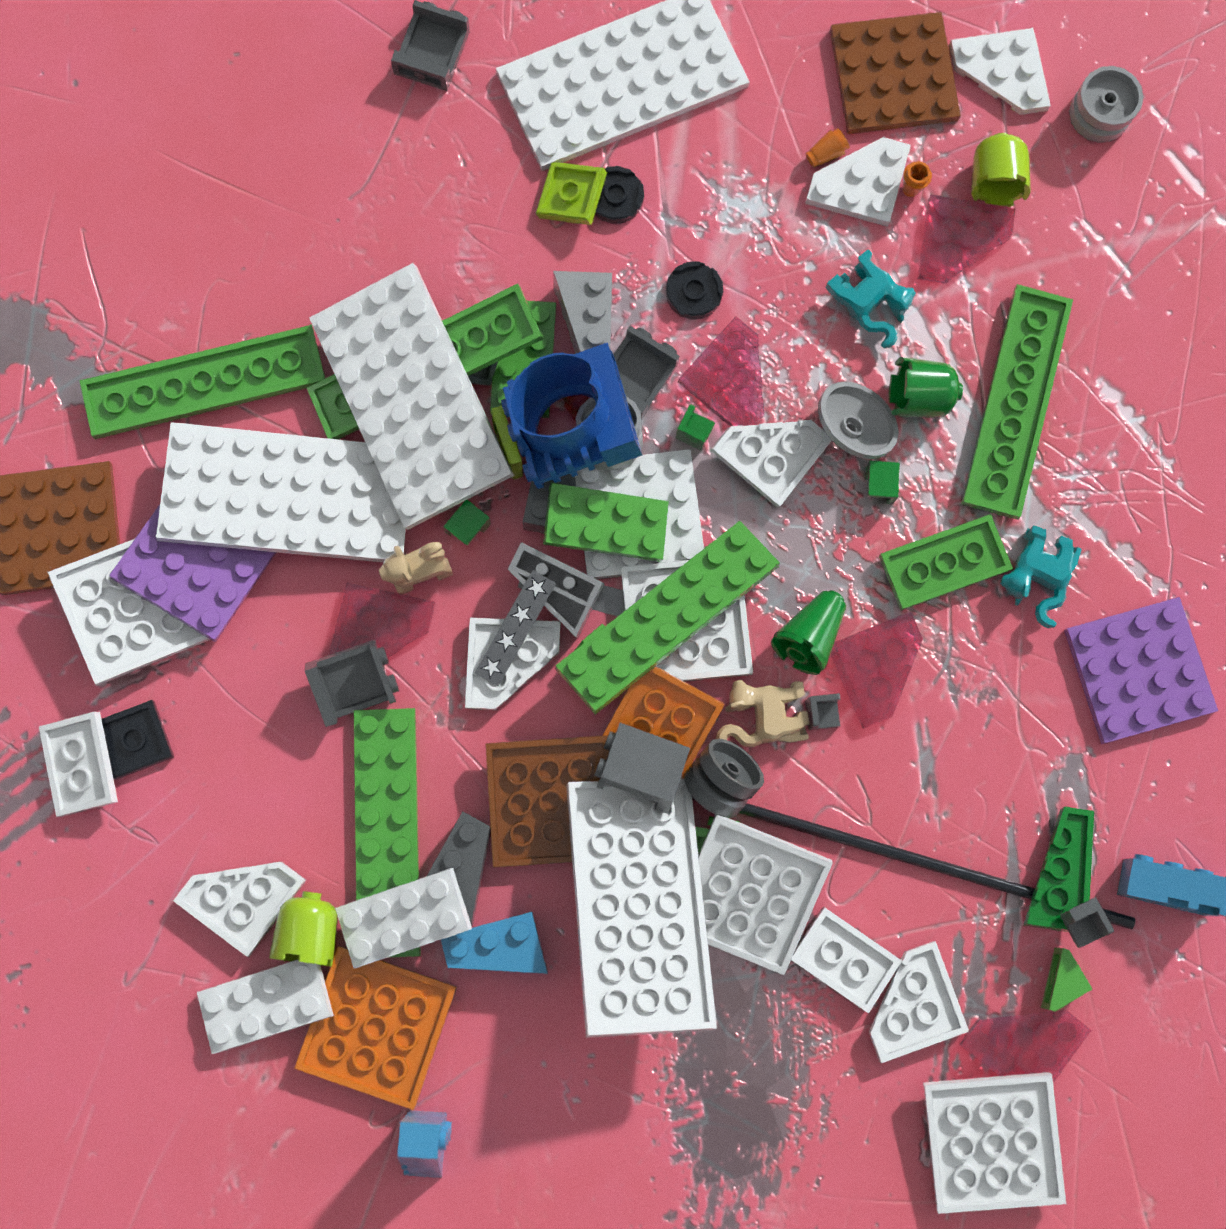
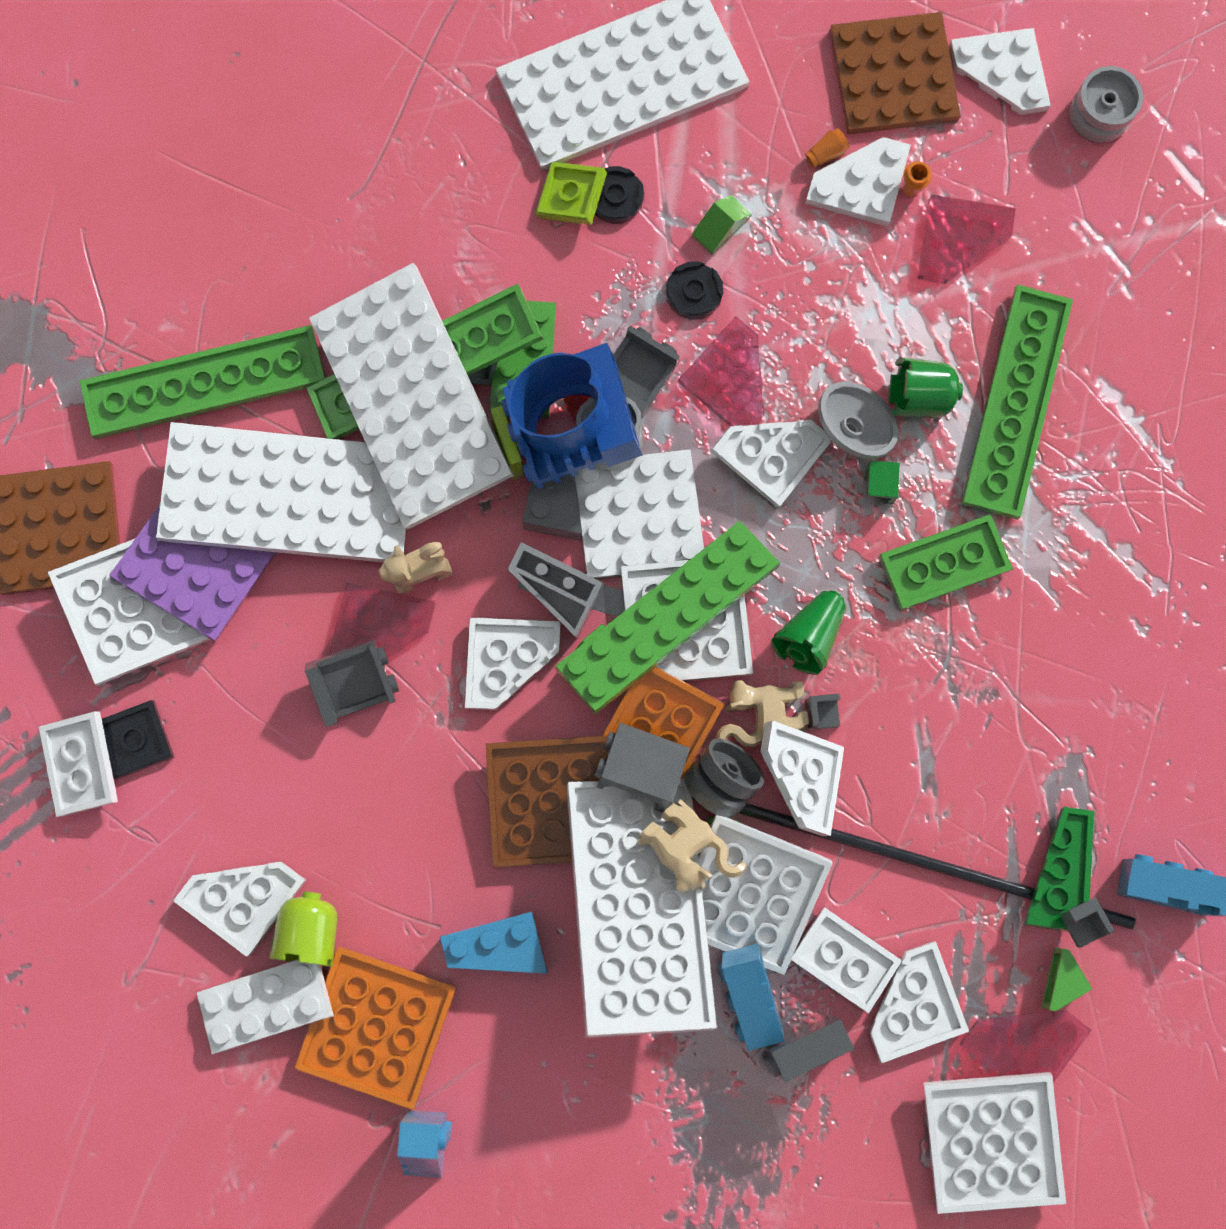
white plate [335,868,472,969] -> none
bright green plate [354,708,421,957] -> none
dark grey panel [391,0,470,91] -> none
dark grey wedge [426,811,491,925] -> none
green panel [443,500,491,545] -> none
flat silver sticker [475,570,556,686] -> none
bright green plate [543,483,669,562] -> none
light grey wedge [553,271,612,354] -> none
green panel [675,404,715,451] -> none
teal animal [826,249,916,349] -> none
clear pink plate [831,611,923,729] -> none
lime cylinder [971,133,1031,208] -> none
teal animal [1000,525,1082,628] -> none
medium lavender plate [1064,597,1218,744] -> none
none -> tan animal [637,799,746,893]
none -> bright green slope [691,195,752,254]
none -> dark azure wedge [718,943,785,1051]
none -> white plate [760,721,844,836]
none -> dark grey brick [763,1015,854,1082]

